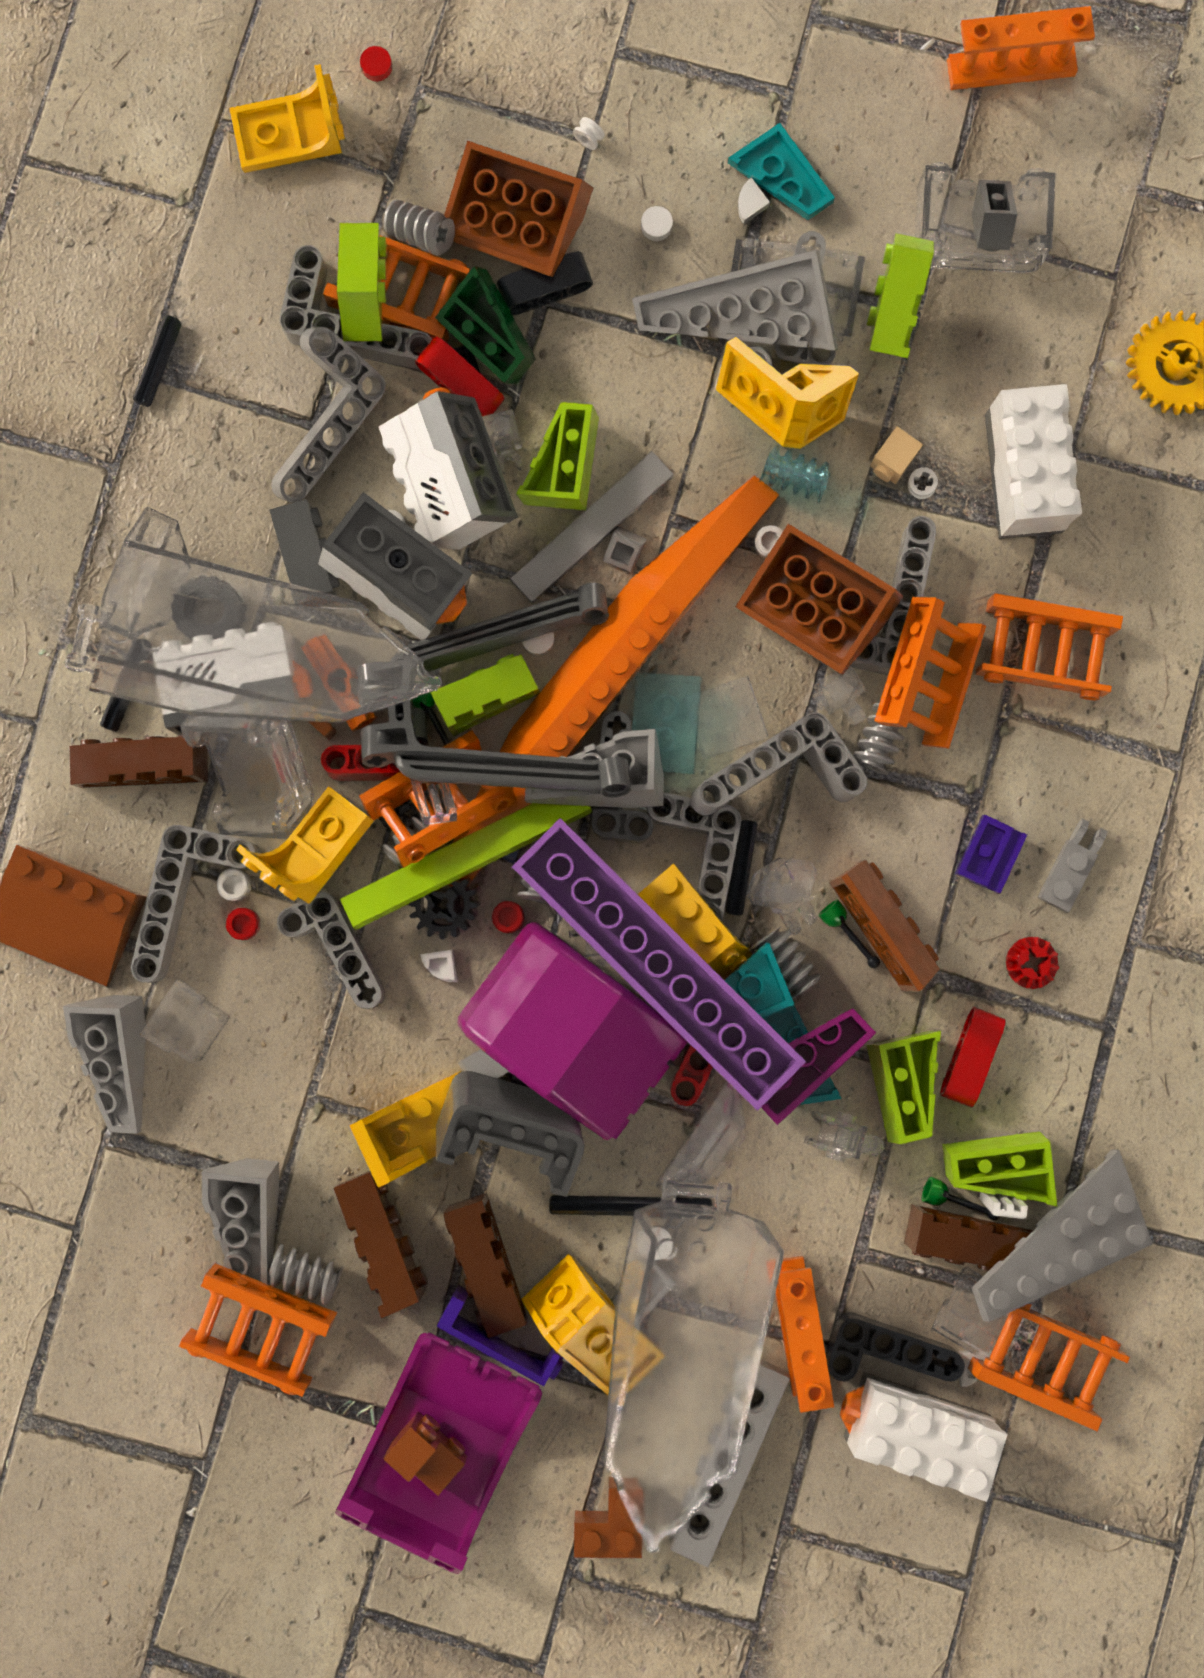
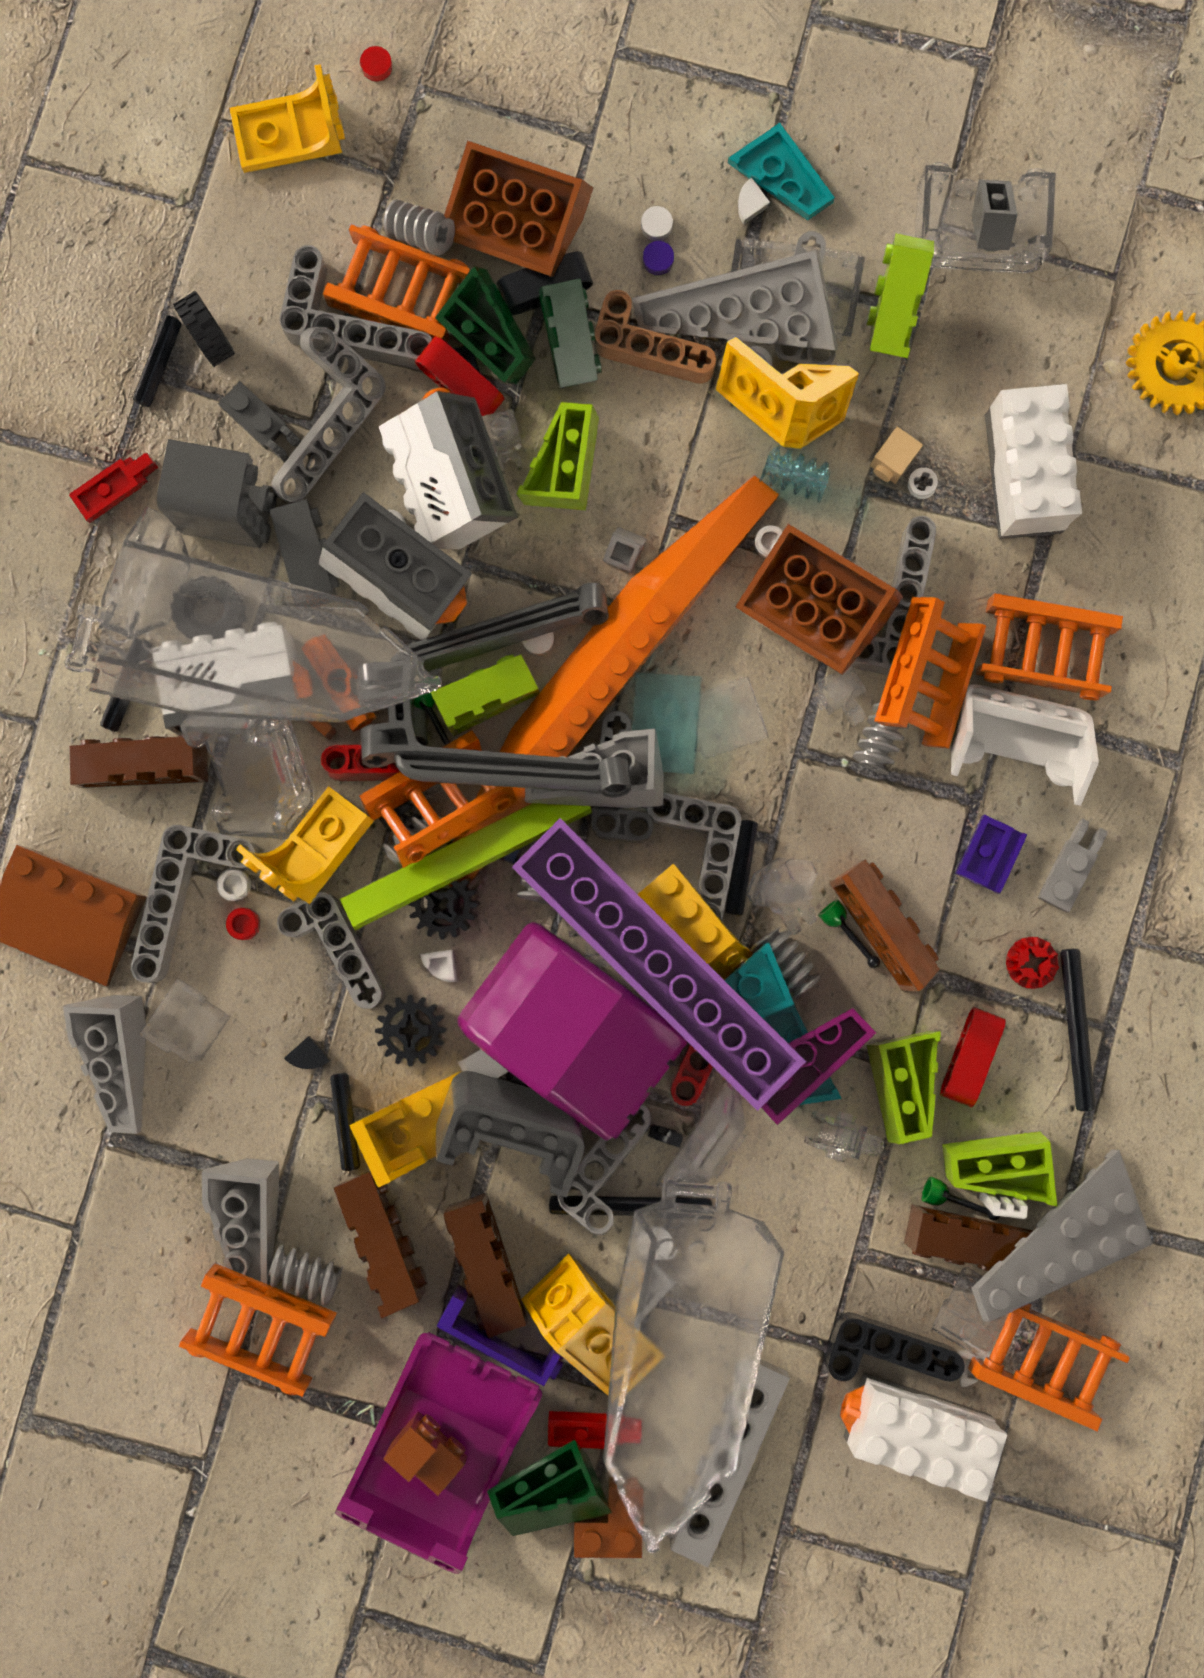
lime wedge [337,223,387,342] -> none
clear tile [410,779,457,825] -> none
red tile [492,901,525,934] -> none
light grey tile [510,451,674,604] -> none
white bush [573,117,605,150] -> none
light grey beam [690,712,867,815] -> none
orange fence [770,1256,834,1413] -> none
orange fence [947,6,1095,90] -> none
none -> red hinge [69,453,158,523]
none -> dark grey windscreen [157,439,277,548]
none -> black tyre [173,291,235,367]
none -> dark grey hinge [218,381,301,463]
none -> black tile [284,1036,331,1069]
none -> black axle [330,1073,360,1171]
none -> black gear [375,995,447,1066]
none -> dark green wedge [487,1440,612,1536]
none -> dark green wedge [539,278,602,389]
none -> red hinge [548,1411,641,1450]
none -> light grey beam [558,1105,651,1236]
none -> medium nougat beam [595,290,716,384]
none -> dark purple piece [643,241,674,275]
none -> black tile [647,1124,683,1148]
none -> white windscreen [951,684,1099,806]
none -> black axle [1061,948,1096,1112]

